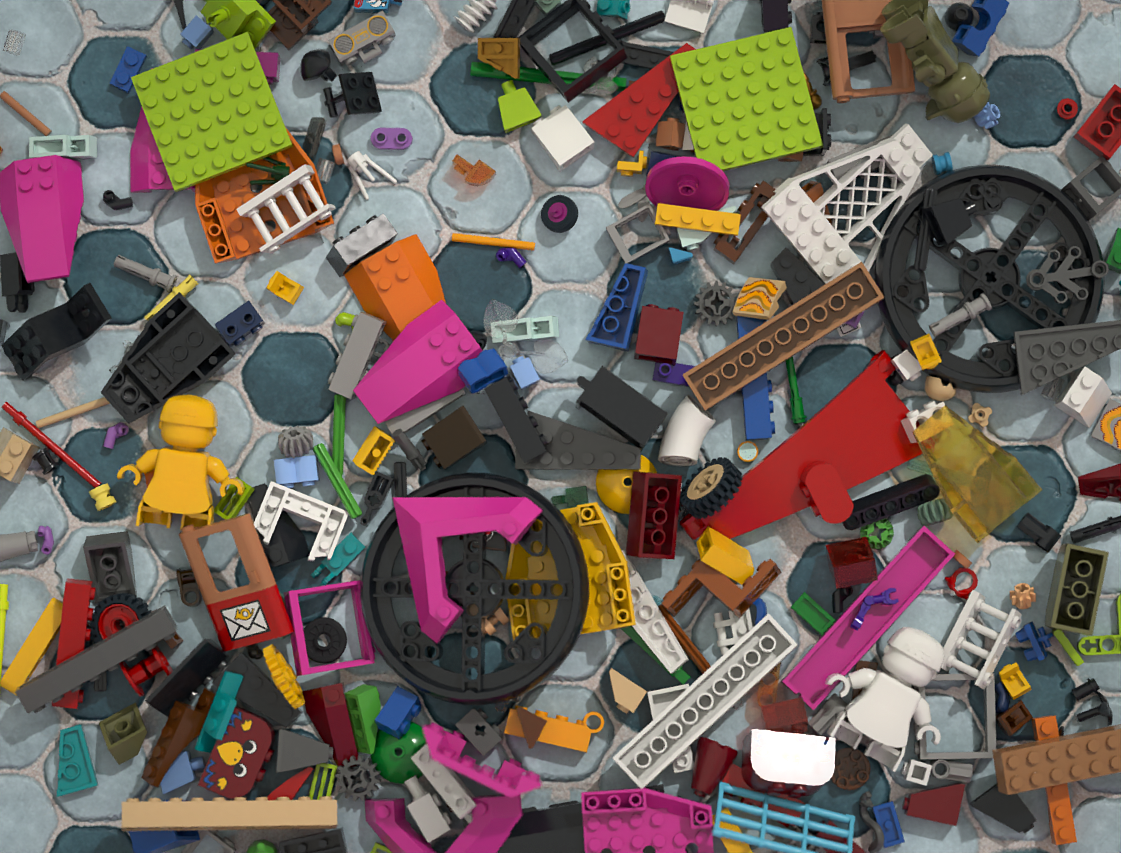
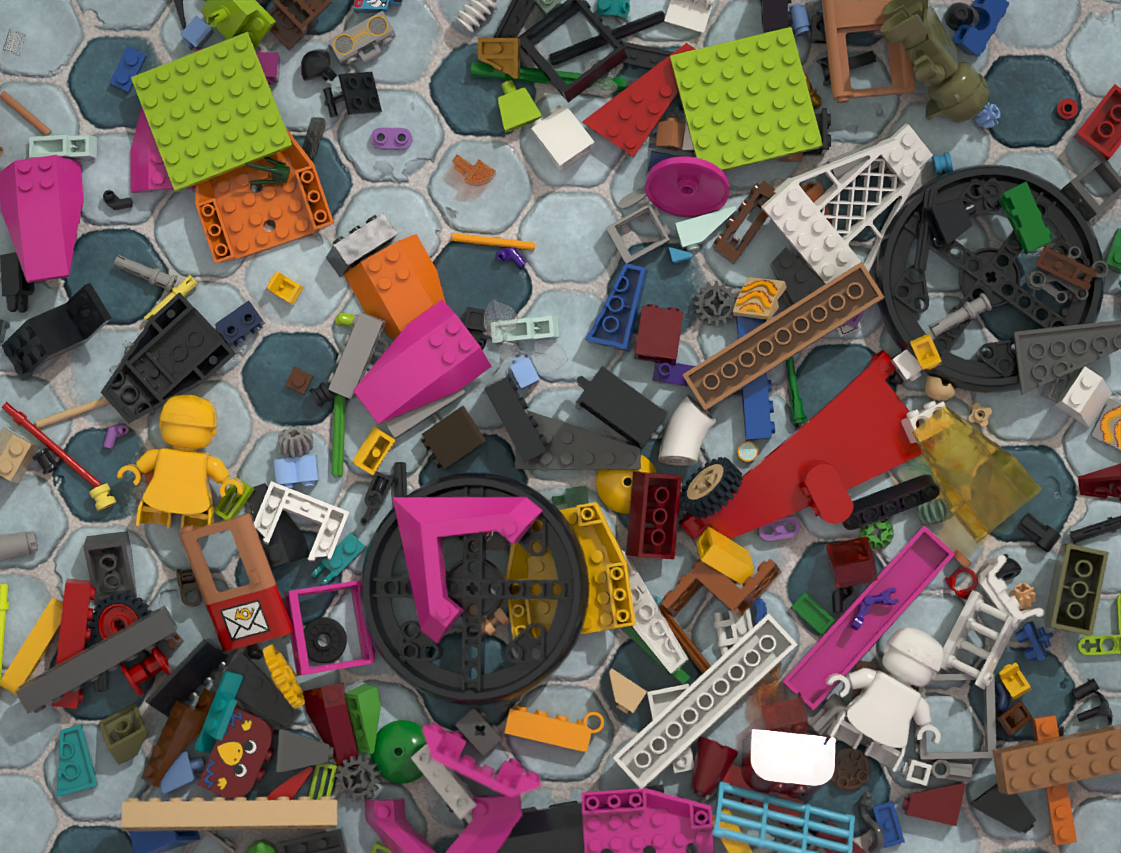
medium lavender arm [37,526,54,555] -> none
white fence [236,164,336,254] -> none
bright green axle [313,443,362,519] -> none
clear piece [316,158,335,184] -> none
nougat tile [332,144,345,166] -> none
white plant [347,151,397,200] -> none
blue brick [375,686,422,740] -> none
dark grey piece [392,429,427,471] -> none
white brick [404,775,453,843] -> none
blue brick [458,348,508,394] -> none
reddish brown slope [516,707,547,749] -> none
black wheel [541,195,578,233] -> none
yellow bracket [617,150,647,177] -> none
yellow plate [655,203,741,236] -> none
lime tile [1052,629,1084,666] -> none
none -> reddish brown plate [285,367,314,395]
none -> black wheel [309,382,334,408]
none -> black plate [464,307,488,332]
none -> medium lavender plate [758,516,800,541]
none -> medium blue brick [789,4,812,36]
none -> white piece [977,555,1044,620]
none -> black brick [994,554,1022,581]
none -> green wedge [998,182,1052,255]
none -> reddish brown plate [1035,245,1098,290]

